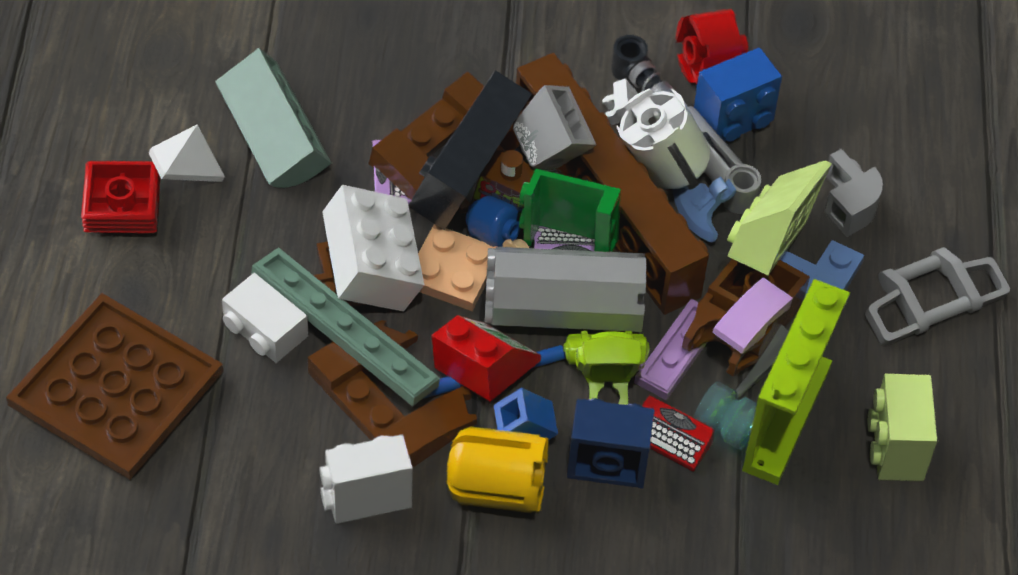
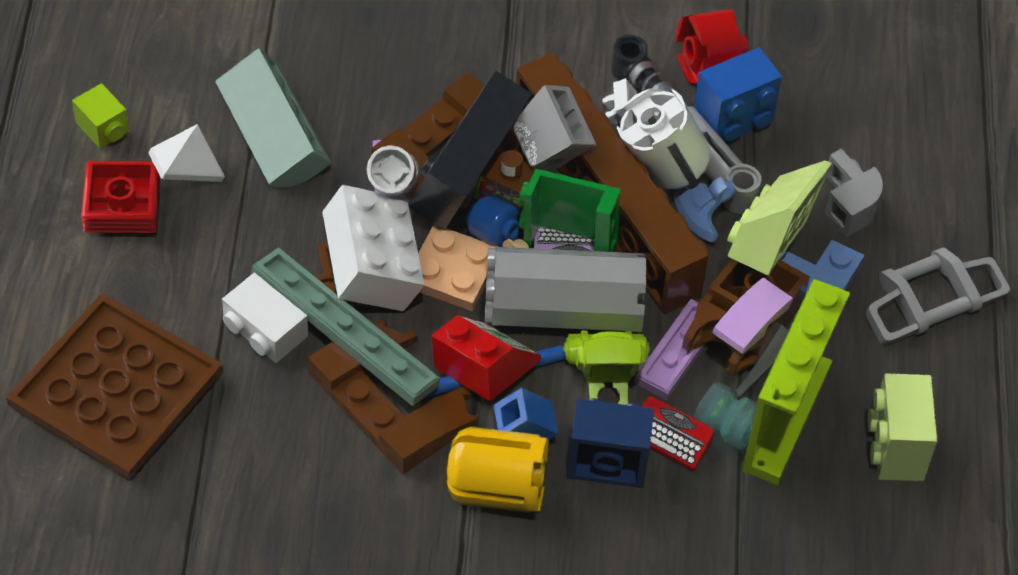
white brick [320,435,412,524] -> none
none -> lime brick [72,83,129,148]
none -> white wheel [367,145,420,197]

